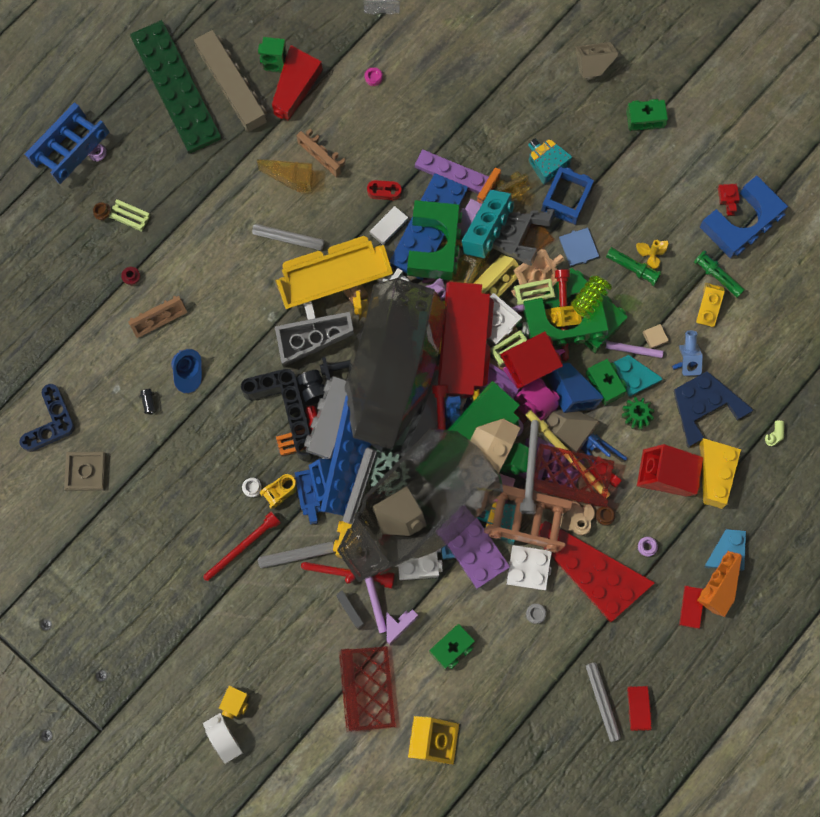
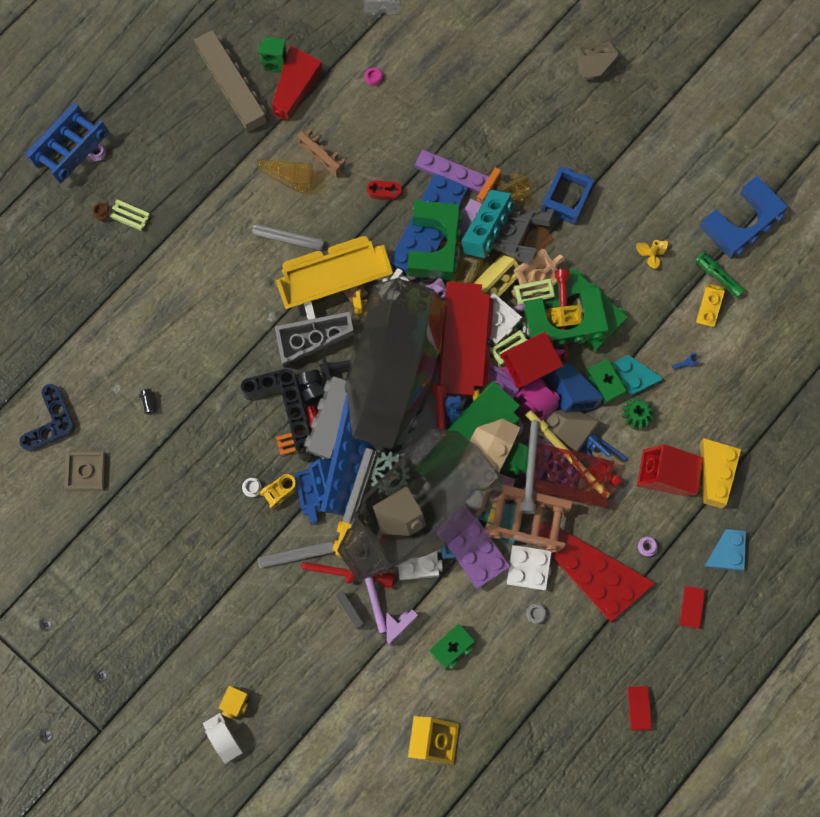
dark red plate [121,267,140,285] -> none
medium nougat plate [128,296,187,338] -> none
dark green plate [130,20,221,154] -> none
blue piece [171,349,202,393] -> none
red piece [204,512,281,581] -> none
clear red fence [339,646,396,733] -> none
white tile [370,206,408,245] -> none
teal torso [528,138,572,184] -> none
medium blue piece [559,228,599,267] -> none
tan plate [560,501,595,536] -> none
clear neon green piece [571,275,612,319] -> none
light grey axle [586,662,621,742] -> none
reddish brown plate [596,506,615,526] -> none
green pin [606,247,662,287] -> none
lavender bar [606,341,663,358] -> none
green brick [626,99,668,131] -> none
tan tile [643,324,669,349] -> none
dark blue wing [673,371,753,448] -> none
medium blue bracket [679,330,703,376] -> none
orange slope [697,551,742,617] -> none
red plate [717,184,740,216] -> none
yellowish green arm [765,421,785,446] -> none

